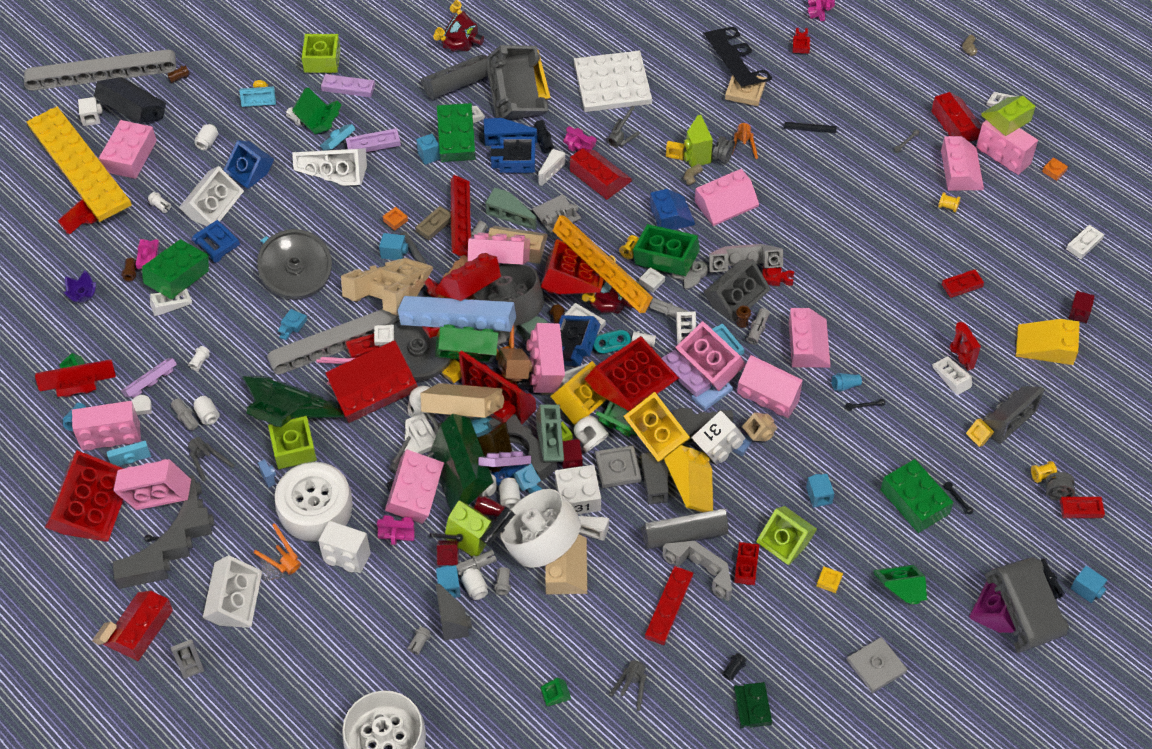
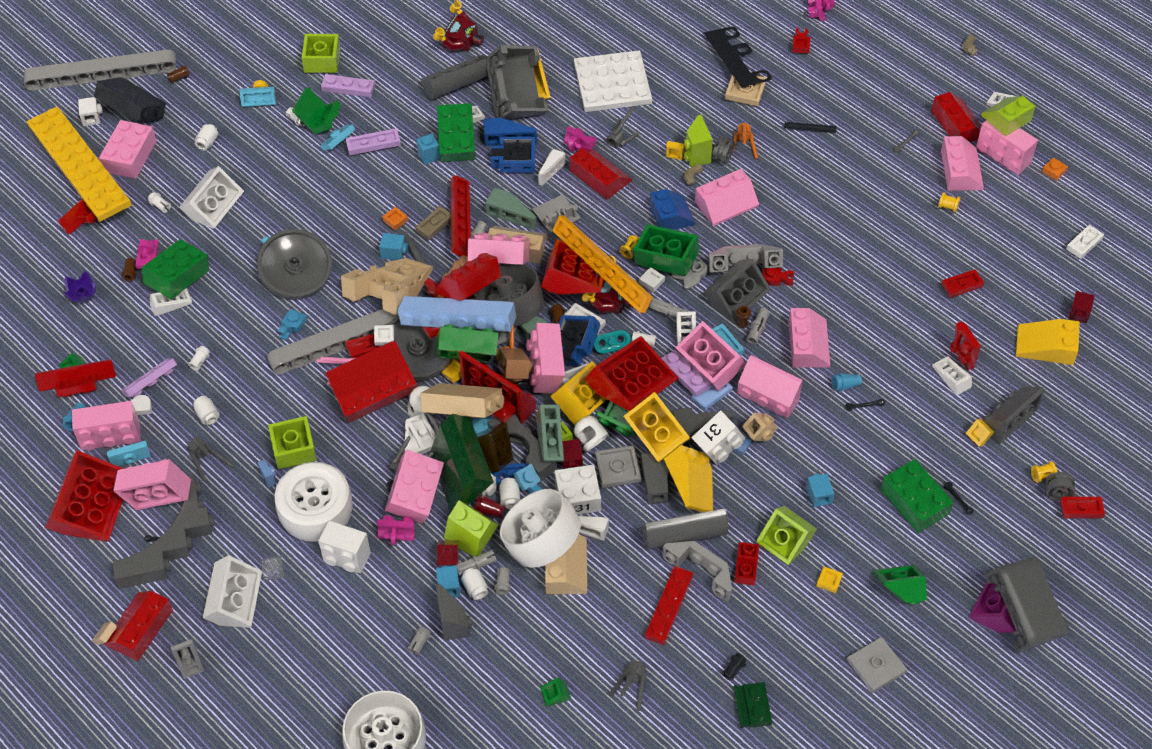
light grey axle [171,398,198,431] -> none
blue plate [192,220,240,263] -> none
blue slope [223,140,274,189] -> none
dark green plate [242,376,344,427] -> none
orange plant [254,523,301,575] -> none
white wedge [292,148,367,185] -> none
black hinge [430,533,463,542] -> none
lavender plate [479,451,531,467] -> none
black pin [479,506,516,547] -> none
black pin [534,120,555,153] -> none
black pin [1041,558,1065,600] -> none
dark azure brick [1071,566,1107,603] -> none

